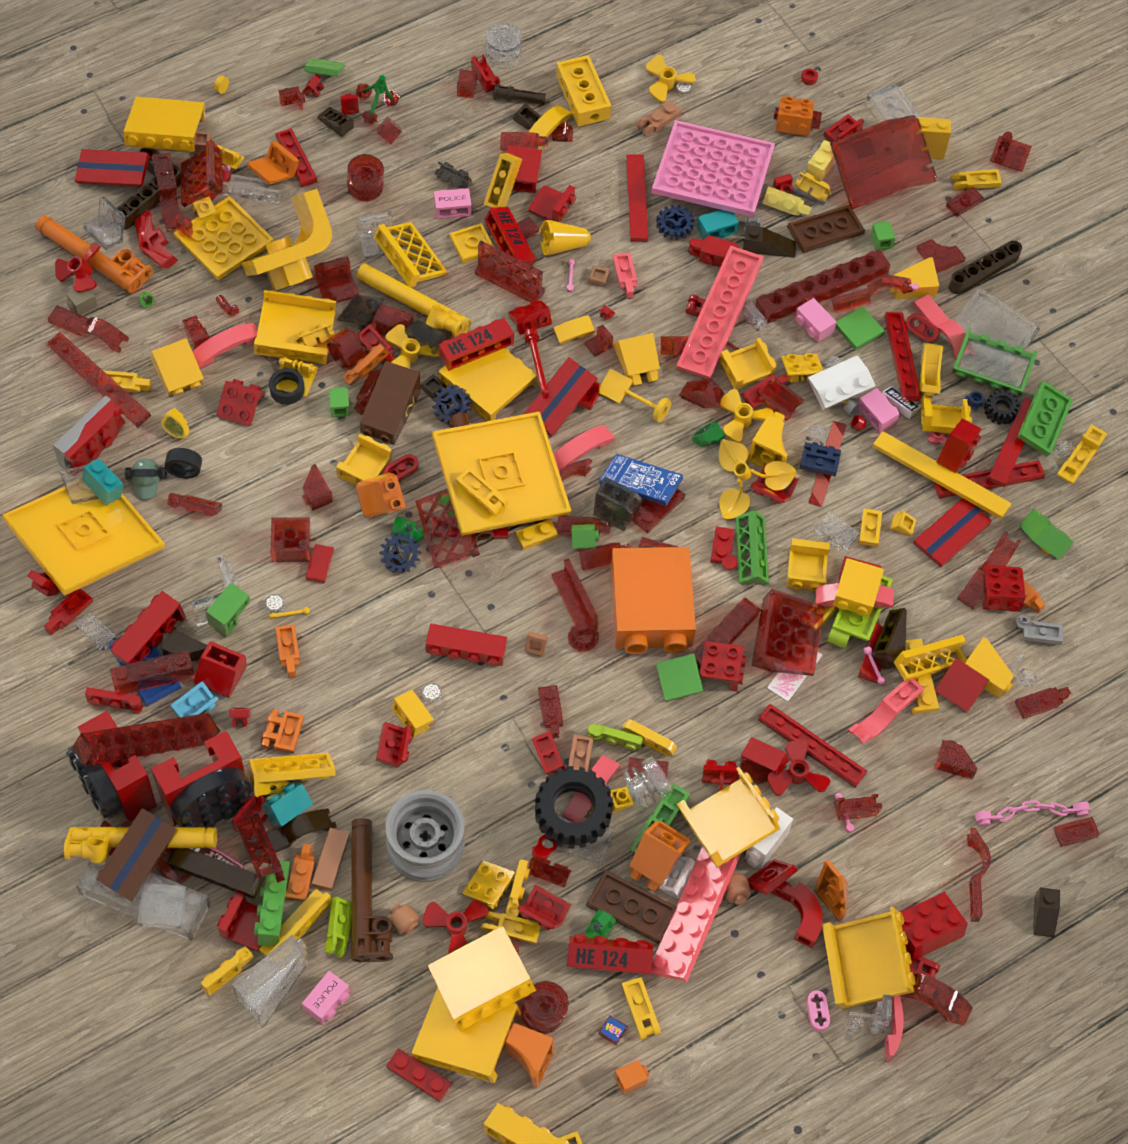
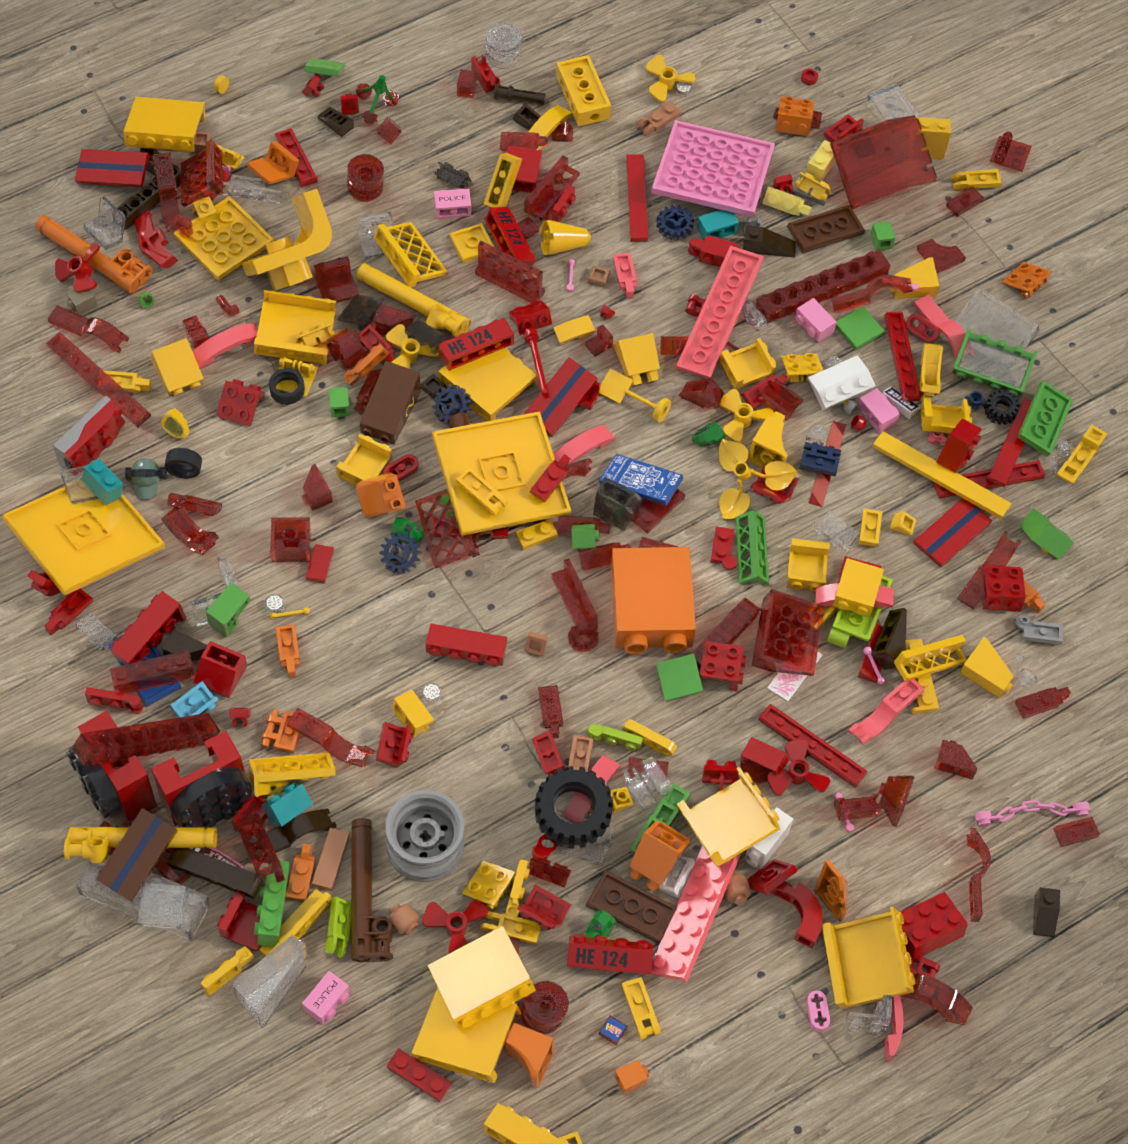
clear red bracket [278,86,306,110] -> none
red tile [935,658,990,712] -> none
dark brown beam [948,241,1022,294] -> none
none -> clear red arch [161,507,219,555]
none -> clear red piece [287,708,375,768]
none -> clear red fence [524,155,580,221]
none -> red hinge [530,454,571,503]
none -> clear red slope [878,775,915,827]
none -> orange hinge [1002,262,1052,299]

